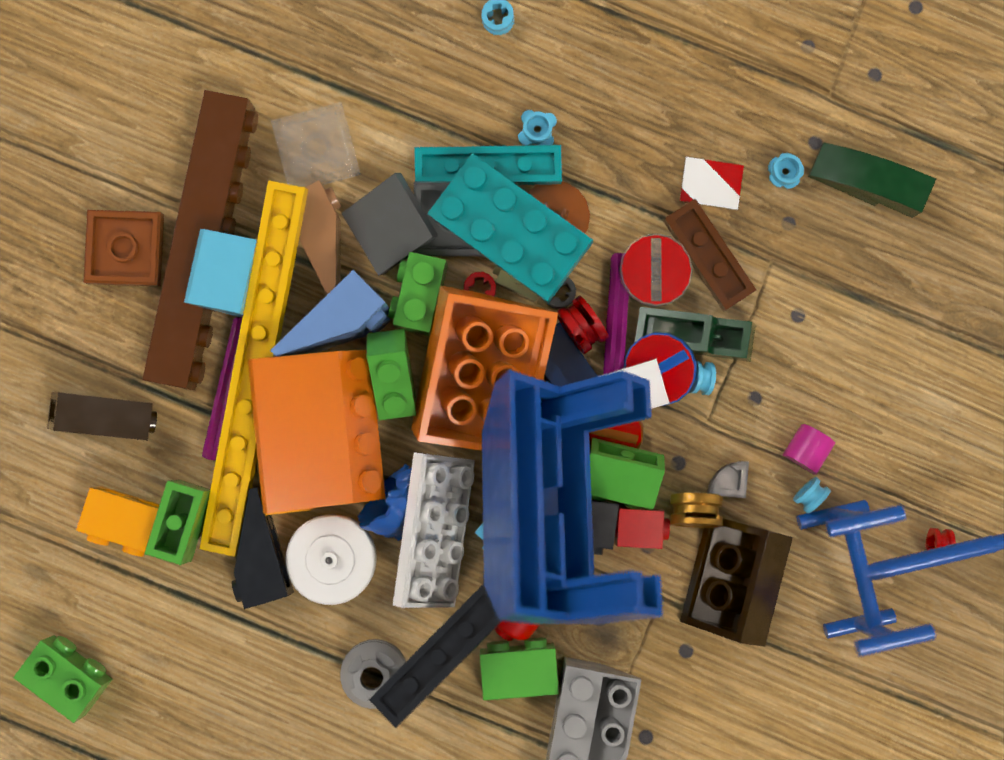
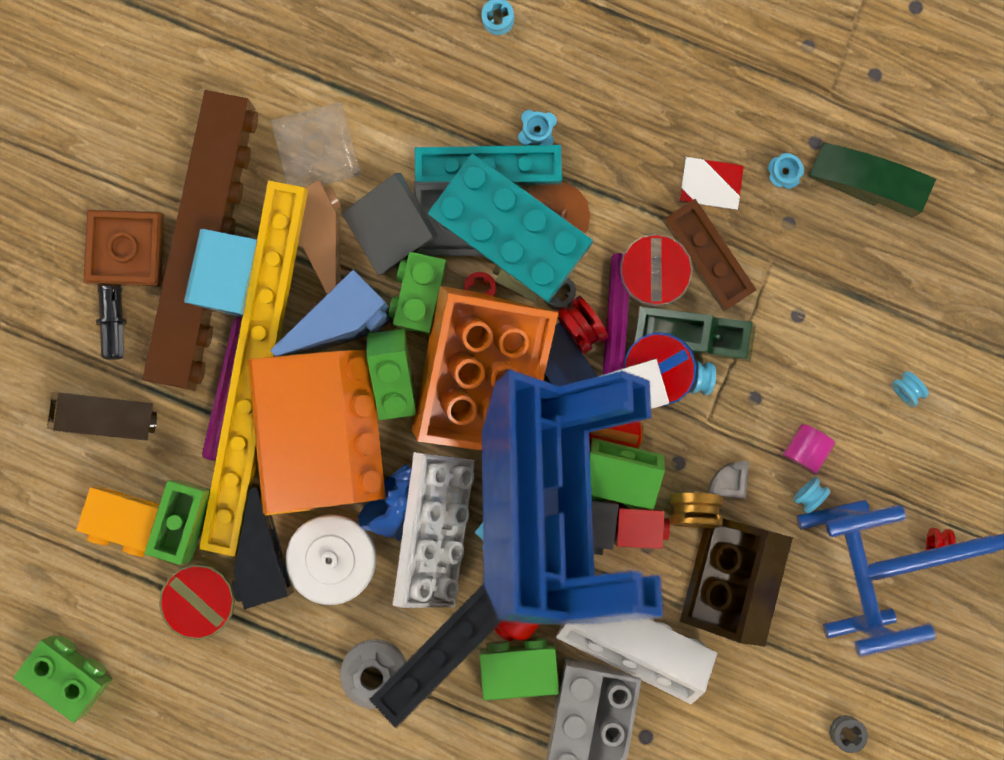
none -> black axle [96,285,127,360]
none -> red piece [159,564,235,640]
none -> white brick [556,619,717,704]
none -> dark grey bush [829,715,868,753]
none -> medium azure bush [891,371,929,408]

